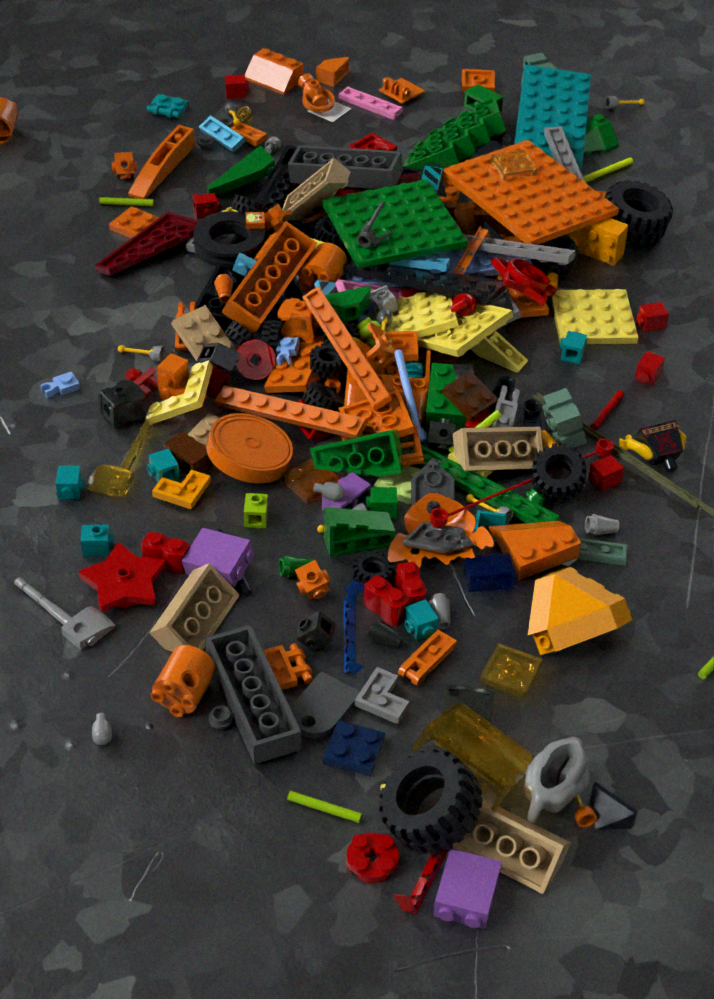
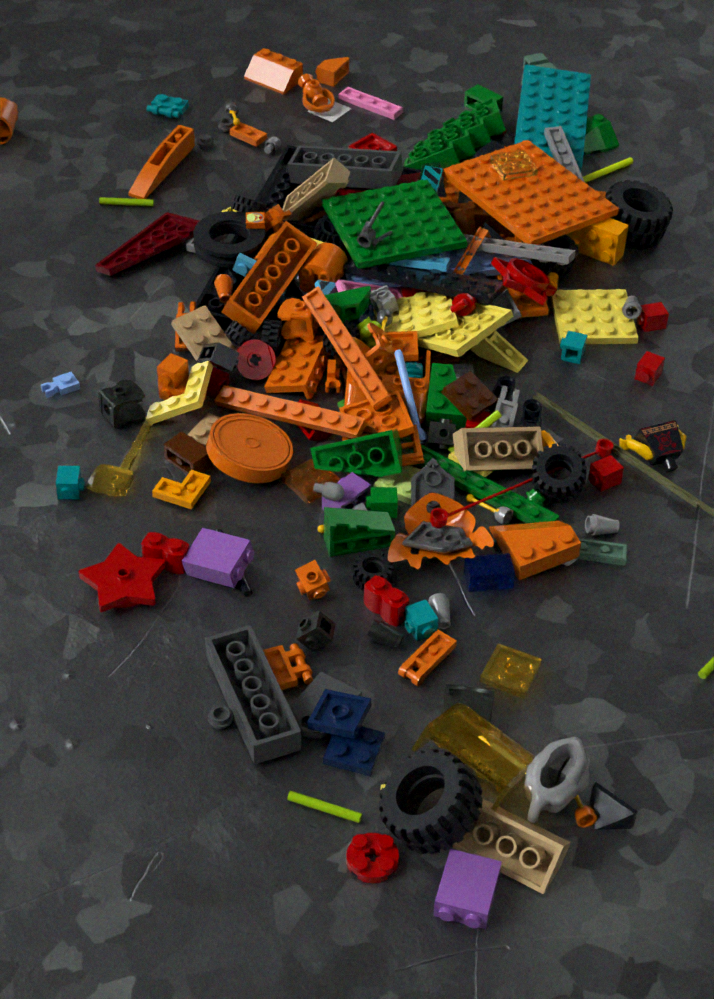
light grey piece [14,577,116,650] -> none
teal brick [81,524,114,557] -> none
light grey cylinder [92,713,112,746] -> none
orange plate [109,206,159,238] -> none
orange brick [111,152,137,180] -> none
hinge [118,345,166,362] -> none
red hips [125,366,158,401] -> none
teal brick [147,449,180,483] -> none
tan slope [149,563,239,652] -> none
orange cylinder [150,645,216,717] -> none
red brick [192,193,221,219] -> none
medium azure plate [199,115,246,153] -> none
green wedge [207,145,275,196] -> none
red brick [225,74,249,99] -> none
clear yellow tile [236,106,253,124] -> none
lime brick [244,493,268,528] -> none
light blue plate [276,337,300,366] -> none
green cone [279,556,313,578] -> none
black tyre [303,382,343,411] -> none
black tyre [310,343,346,379] -> none
blue piece [343,580,364,674] -> none
light grey plate [355,667,409,724] -> none
orange hinge [379,77,425,104] -> none
red piece [393,849,448,915] -> none
red brick [396,562,426,605] -> none
orange plate [462,69,495,92] -> none
teal bracket [474,510,507,532] -> none
light orange panel [528,567,633,655] -> none
sand green brick [542,388,586,448] -> none
red bar [590,390,624,431] -> none
hinge [605,96,645,109] -> none
none -> dark blue plate [307,689,372,739]
none -> light grey cone [622,296,642,319]

